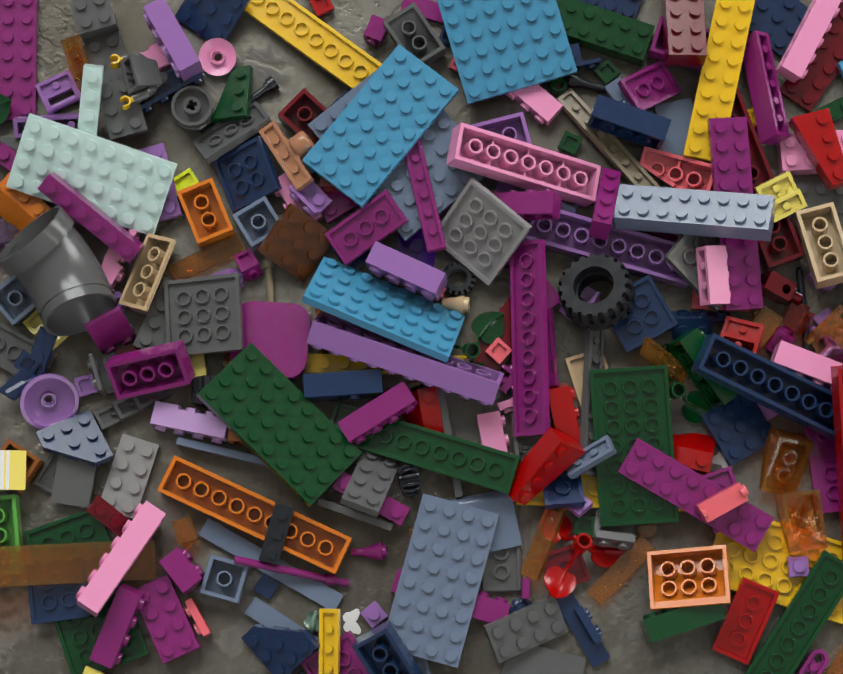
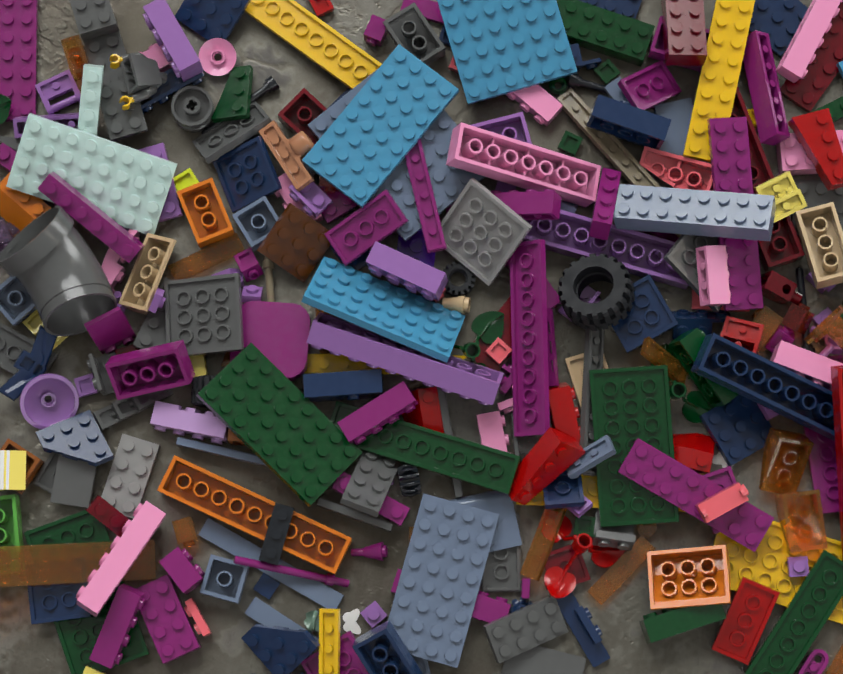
none -> medium lavender plate [148,288,166,313]
none -> medium lavender plate [242,285,263,302]

